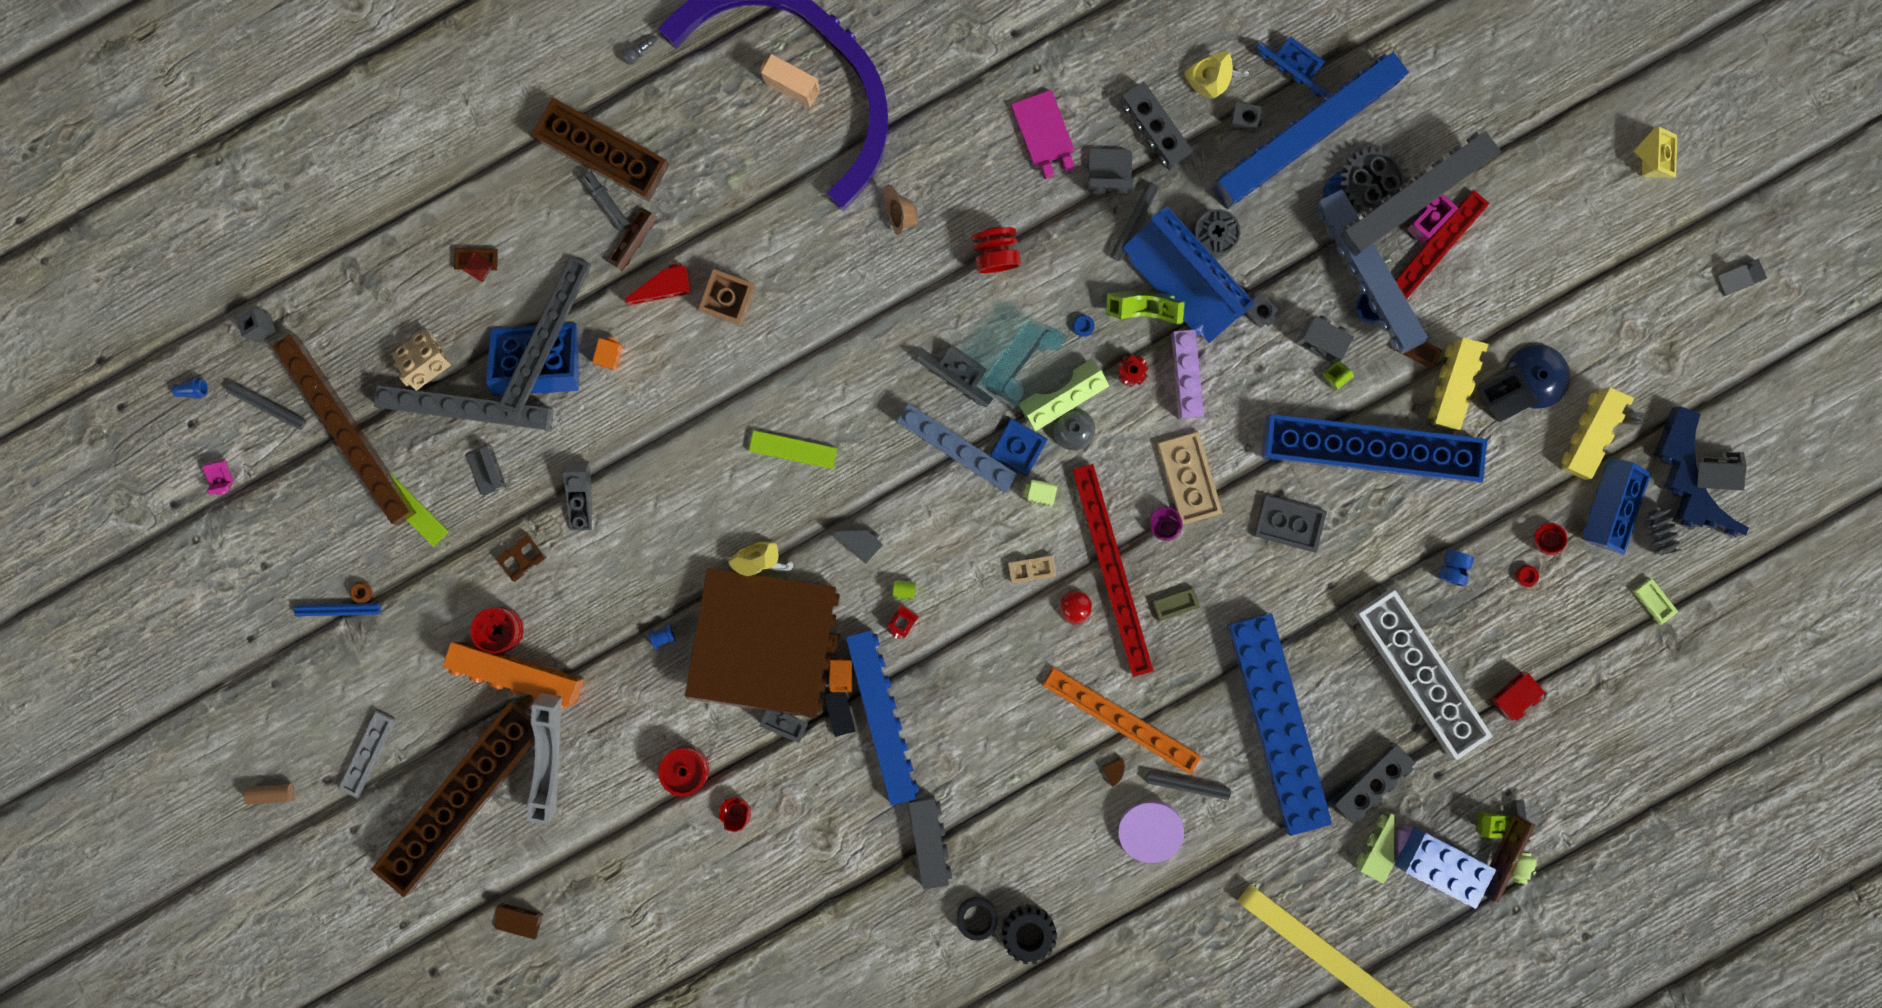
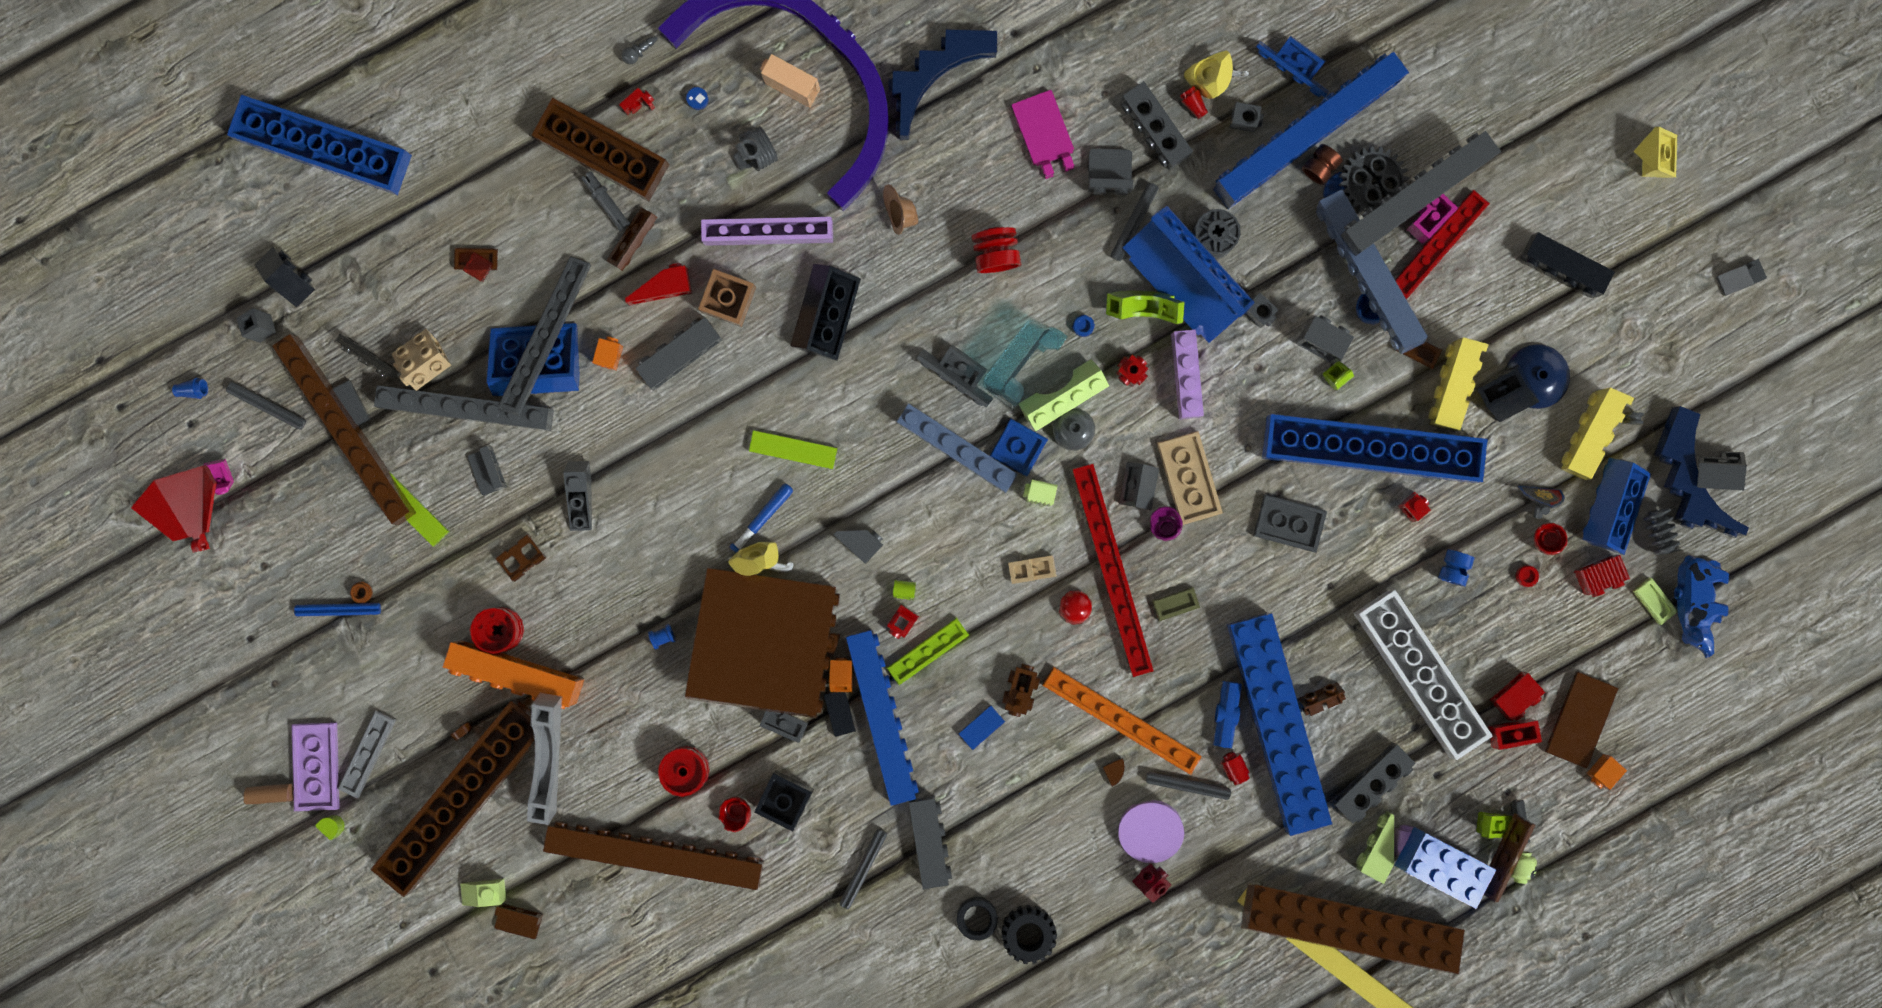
none -> red panel [131,465,216,553]
none -> blue brick [227,95,412,195]
none -> black brick [254,247,315,308]
none -> lavender tile [292,722,340,811]
none -> lime brick [315,815,345,840]
none -> dark grey tile [333,381,371,425]
none -> clear smoke plate [335,333,399,378]
none -> reddish brown tile [450,721,472,741]
none -> yellowish green slope [460,879,506,907]
none -> reddish brown brick [543,821,764,890]
none -> red bracket [619,88,655,115]
none -> dark grey brick [635,317,722,391]
none -> blue tile [686,87,709,110]
none -> lavender brick [701,217,833,246]
none -> blue piece [729,483,793,553]
none -> dark grey piece [733,126,778,172]
none -> black brick [754,770,814,832]
none -> black slope [790,264,861,361]
none -> dark grey axle [840,829,887,910]
none -> lime tile [887,618,969,685]
none -> dark blue arch [888,29,997,140]
none -> blue tile [958,705,1005,750]
none -> reddish brown brick [1002,664,1040,717]
none -> dark grey panel [1119,462,1159,510]
none -> dark red brick [1132,863,1172,903]
none -> red cone [1179,86,1208,119]
none -> blue piece [1213,681,1242,748]
none -> red brick [1221,751,1250,785]
none -> reddish brown brick [1241,884,1465,974]
none -> reddish brown hinge [1297,682,1346,716]
none -> copper wheel [1302,144,1343,185]
none -> red brick [1398,492,1431,522]
none -> red brick [1488,718,1542,750]
none -> shield [1517,486,1565,519]
none -> black brick [1520,232,1615,298]
none -> reddish brown tile [1545,672,1619,769]
none -> red brick [1574,555,1630,597]
none -> orange brick [1587,754,1627,790]
none -> blue animal [1674,555,1729,658]

